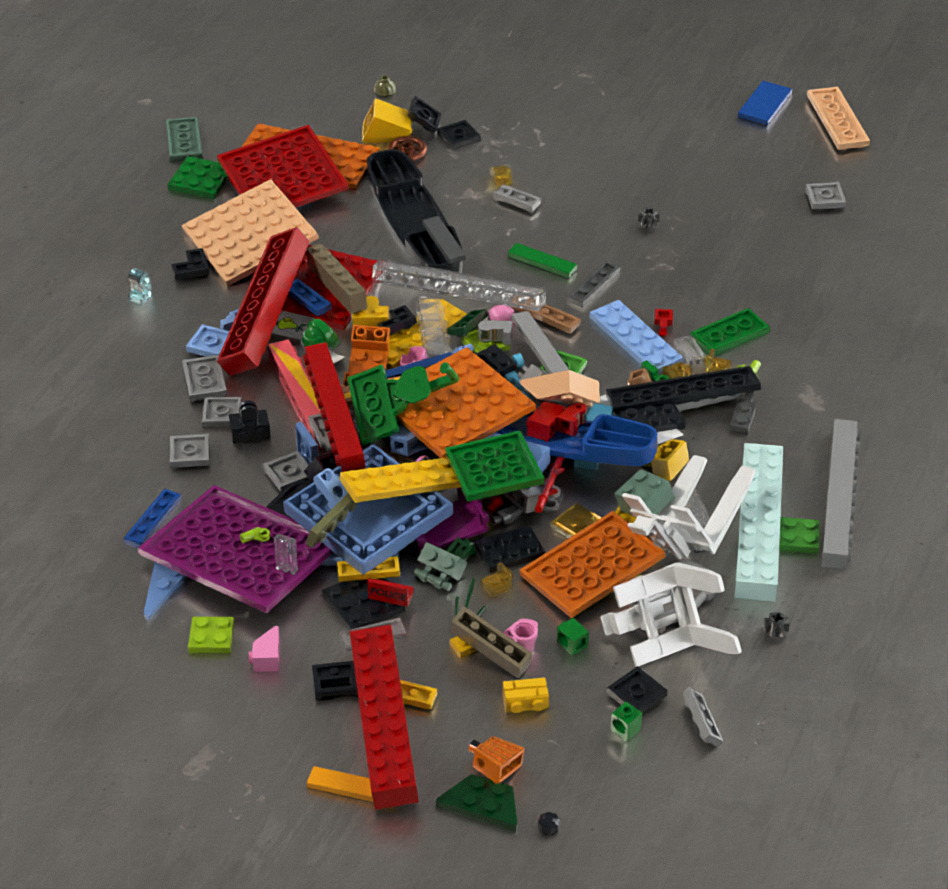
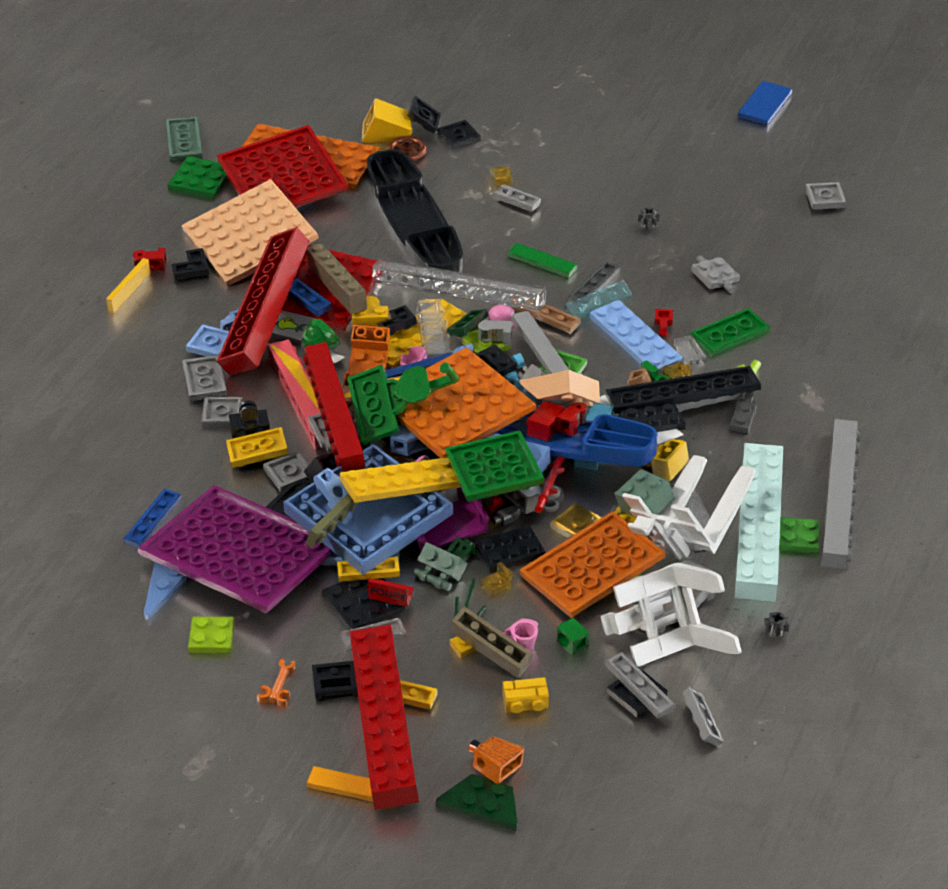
clear light blue leg [128,268,153,305] -> none
light grey plate [170,434,209,468] -> none
lime arm [240,527,270,544] -> none
bright pink slope [249,626,280,672] -> none
clear tile [274,534,298,575] -> none
medium blue tile [295,422,318,465] -> none
olive brick [374,75,396,96] -> none
dark grey tile [423,216,466,264] -> none
black tile [538,812,560,835] -> none
green brick [611,702,642,741] -> none
clear yellow bracket [704,349,732,373] -> none
light nougat plate [807,87,870,150] -> none
none -> yellow tile [106,258,150,314]
none -> red leg [132,248,167,271]
none -> yellow plate [226,427,289,468]
none -> orange bar [257,658,295,707]
none -> clear light blue tile [564,280,633,319]
none -> light grey tile [605,652,675,719]
none -> light grey plate [691,255,740,293]

